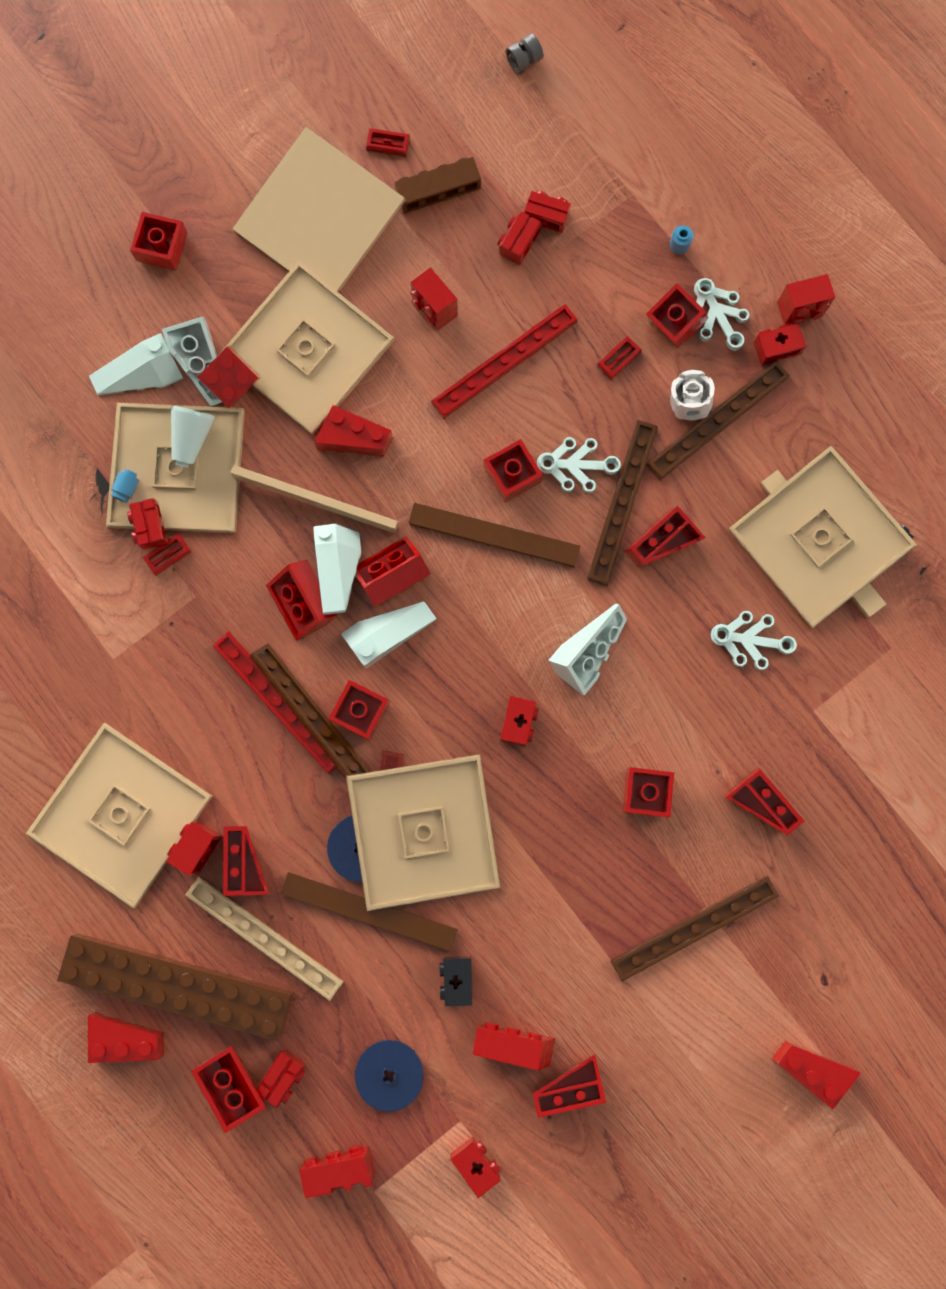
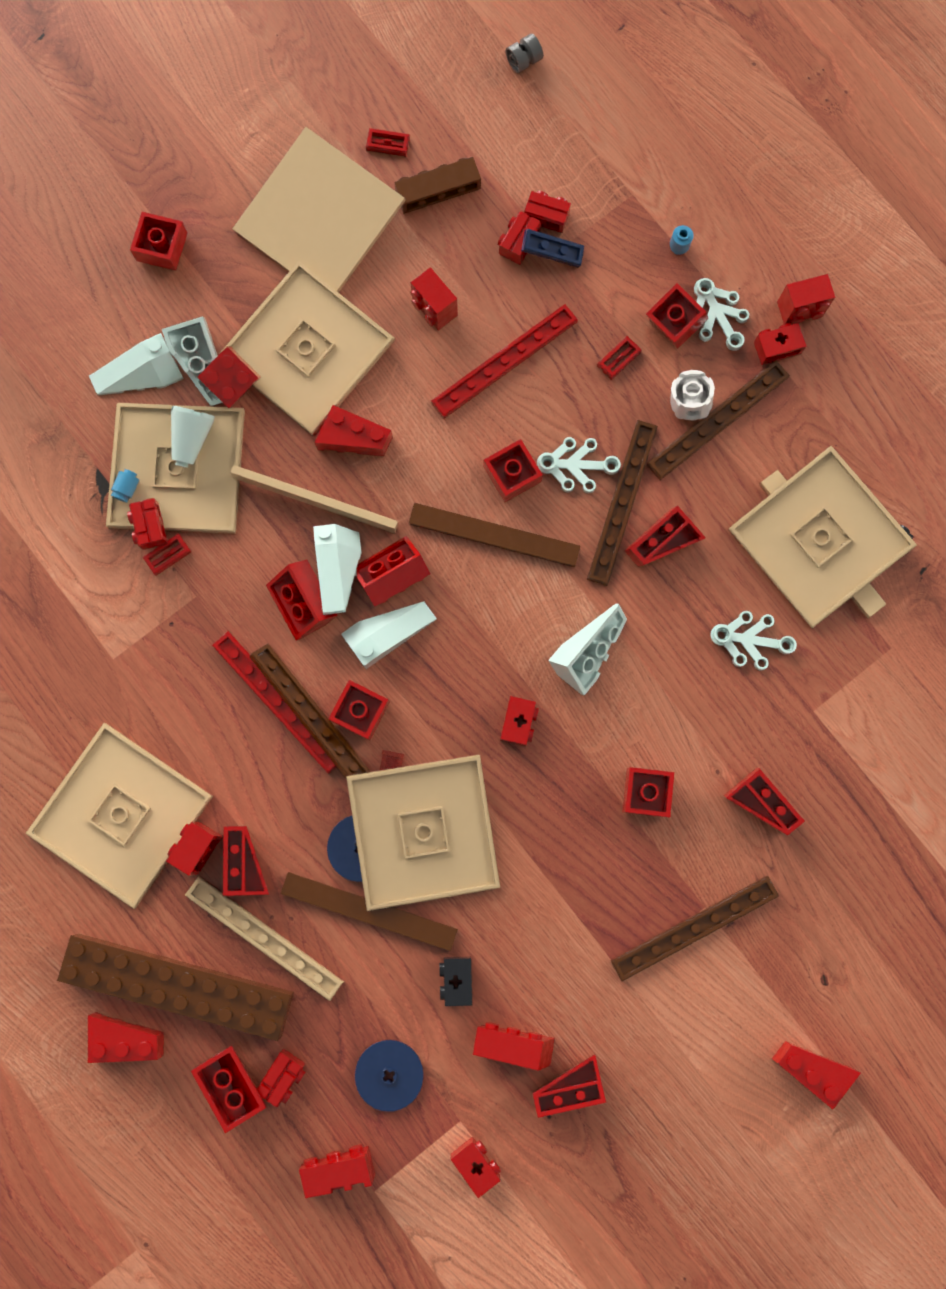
none -> dark blue tile [521,229,585,268]

